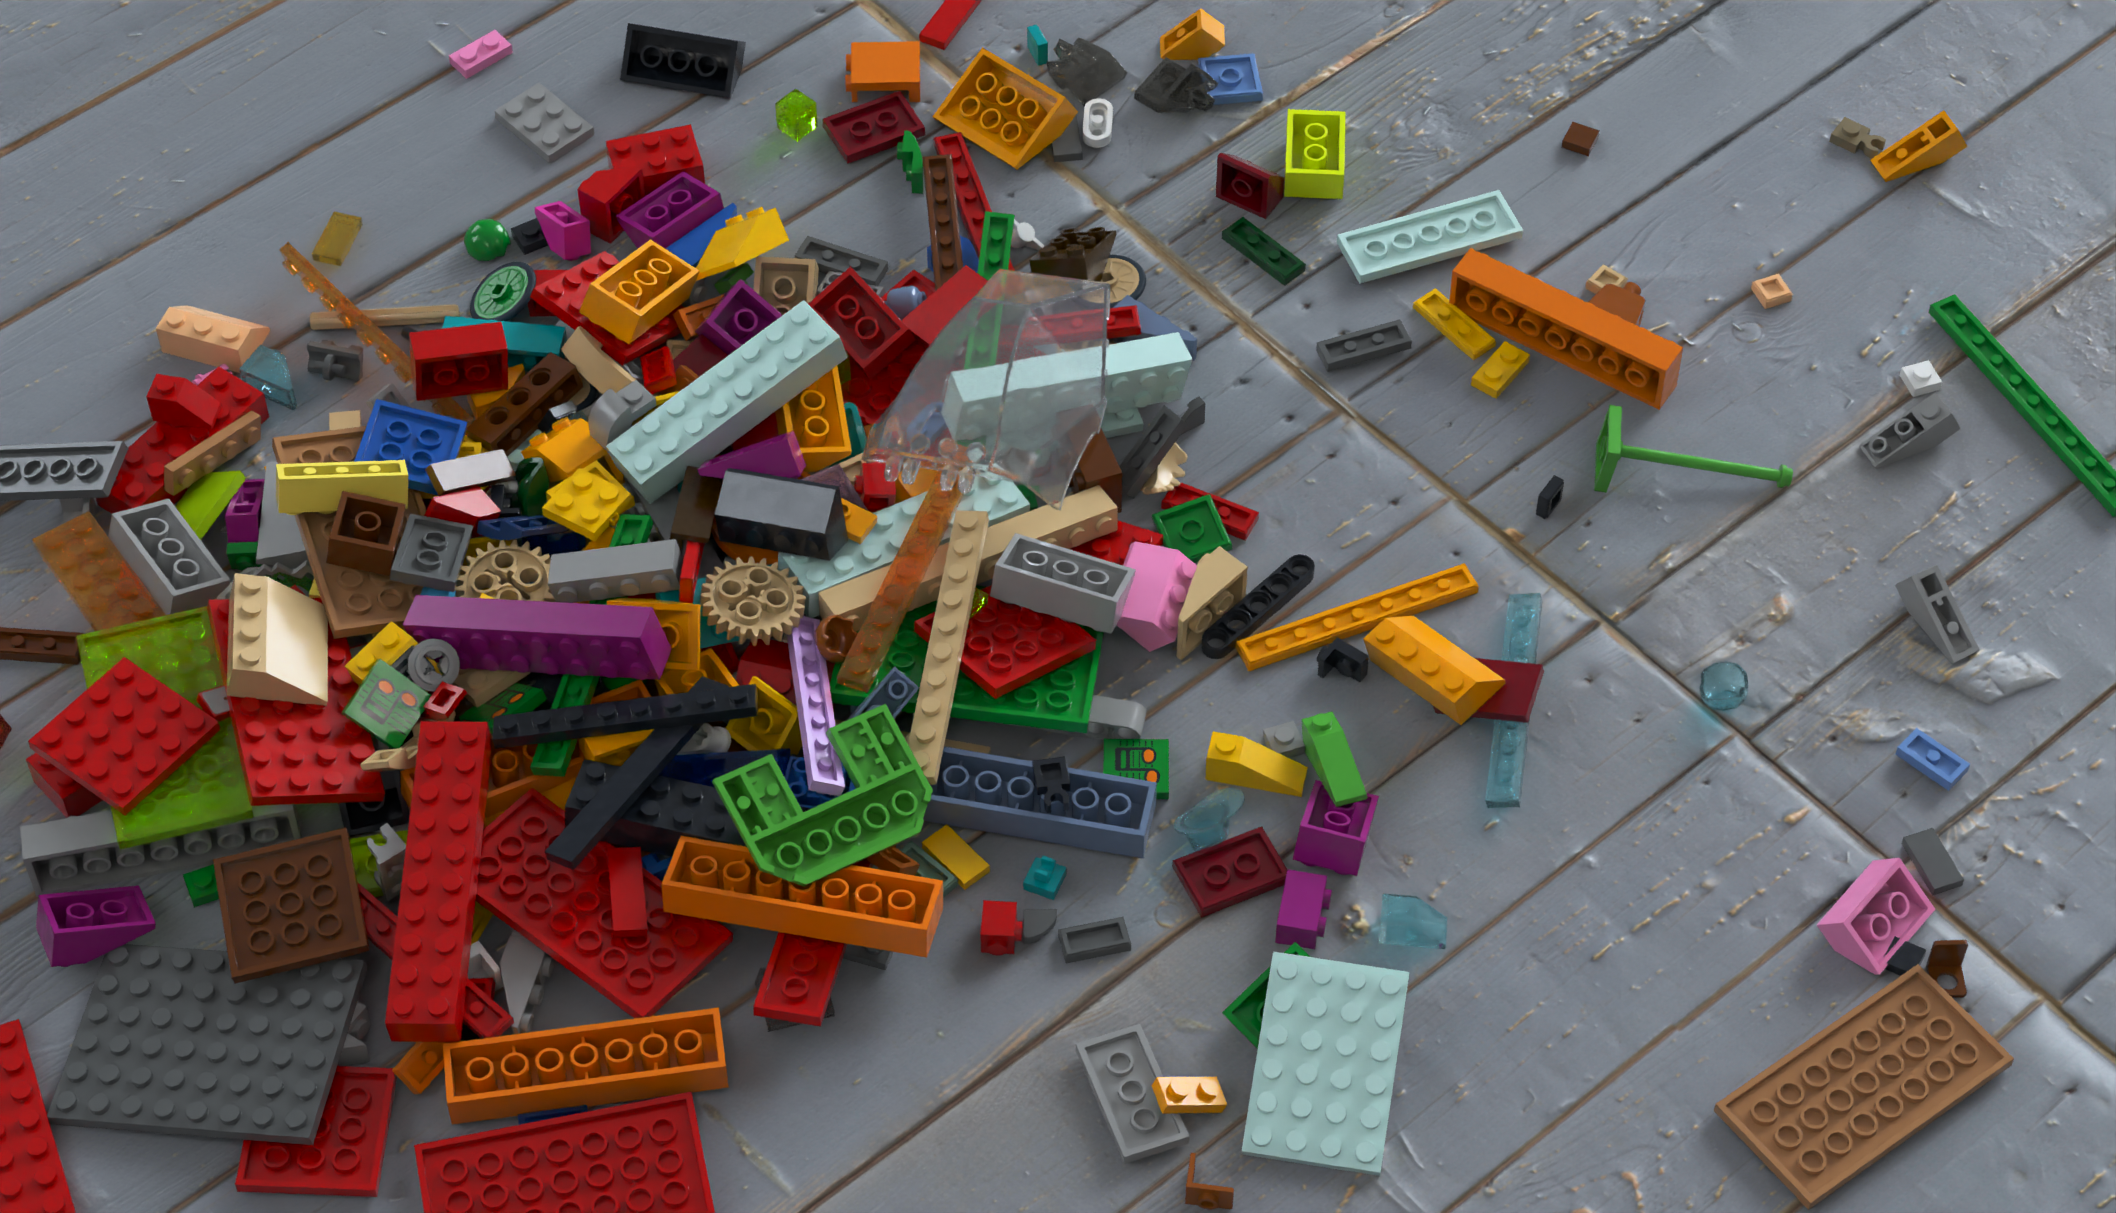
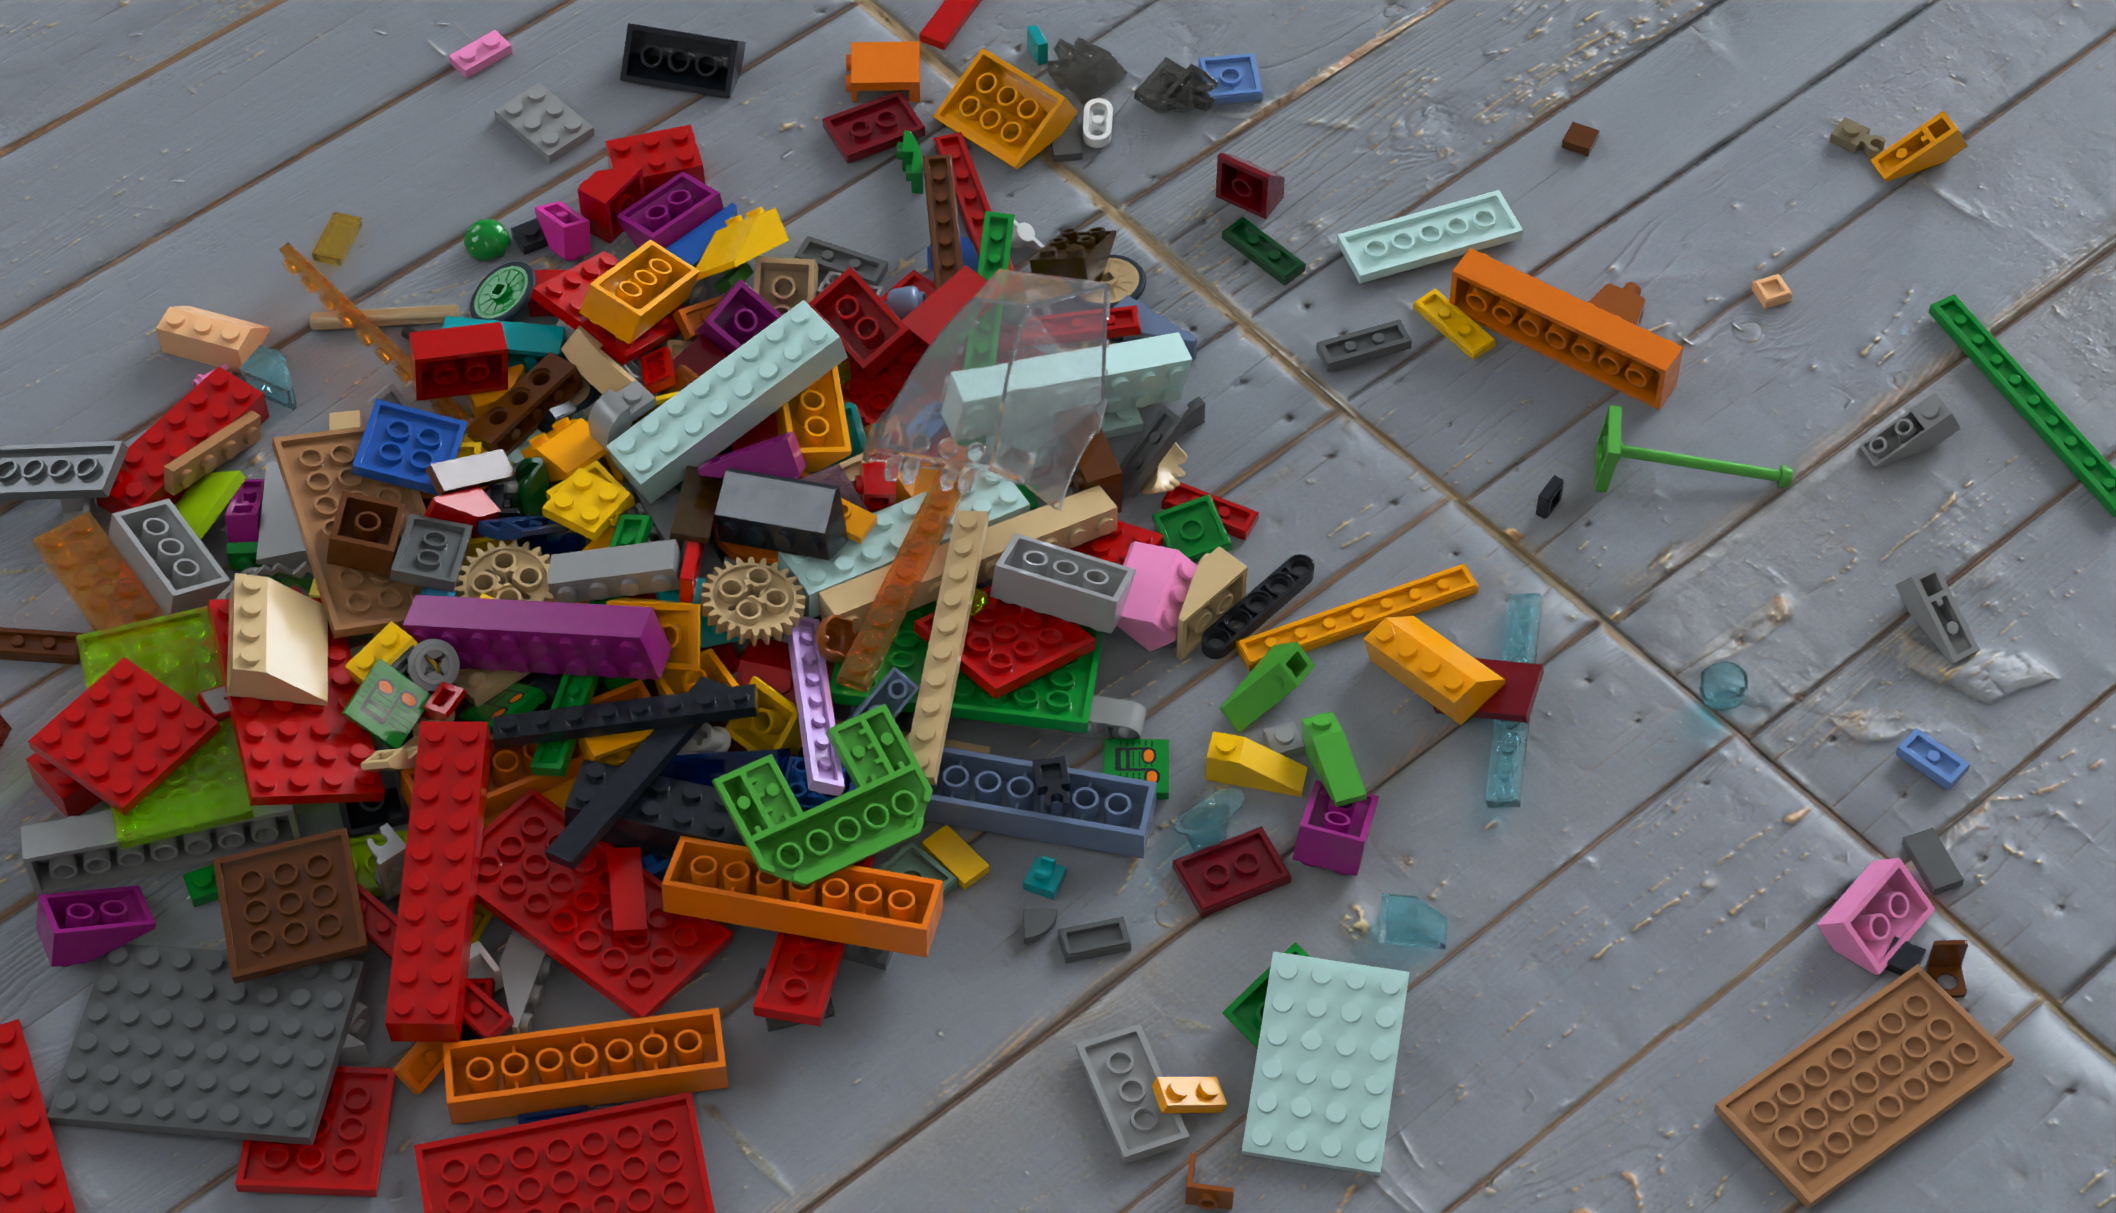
red slope [146,374,222,430] -> none
light yellow brick [276,460,409,515] -> none
dark grey hips [307,340,363,381] -> none
clear neon green brick [775,88,818,142] -> none
dark orange bracket [867,844,920,876] -> none
red brick [980,900,1023,956] -> none
light orange slope [1160,8,1225,60] -> none
magenta brick [1275,869,1332,949] -> none
neon yellow brick [1284,109,1346,199] -> none
black bracket [1317,637,1369,682] -> none
yellow plate [1471,341,1530,399] -> none
tan tile [1585,264,1628,294] -> none
white plate [1899,360,1942,397] -> none
none -> bright green slope [1219,642,1315,733]

